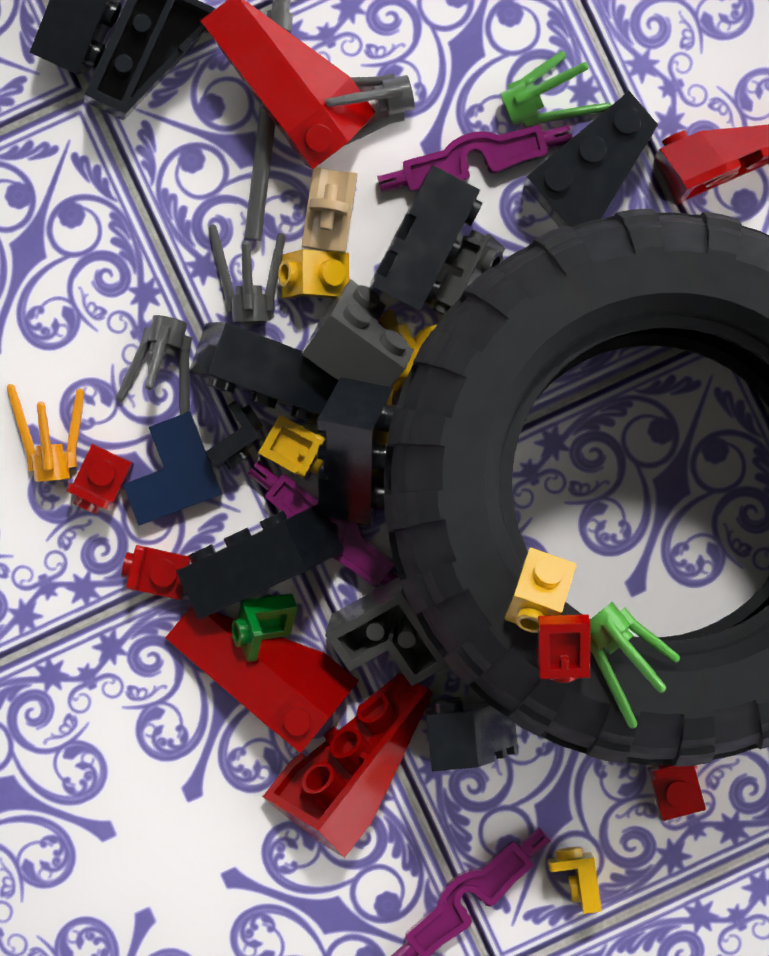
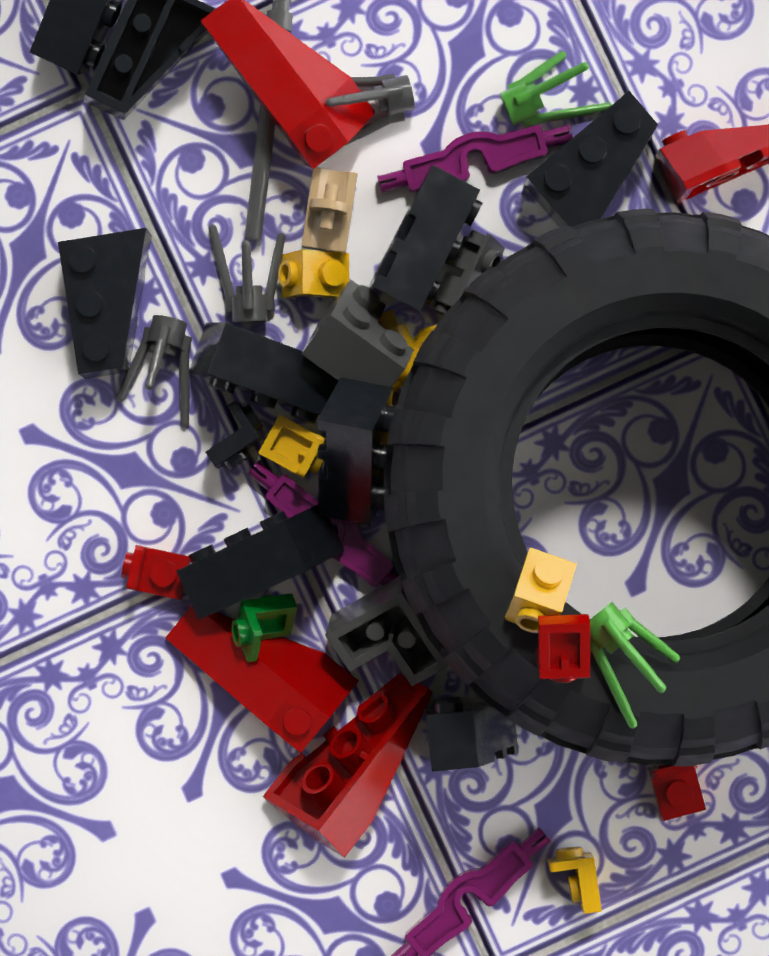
light orange plant [7,384,85,482] -> none
red bracket [66,444,134,515] -> none
dark blue tile [123,411,222,526] -> none
none -> black wedge [58,228,152,379]

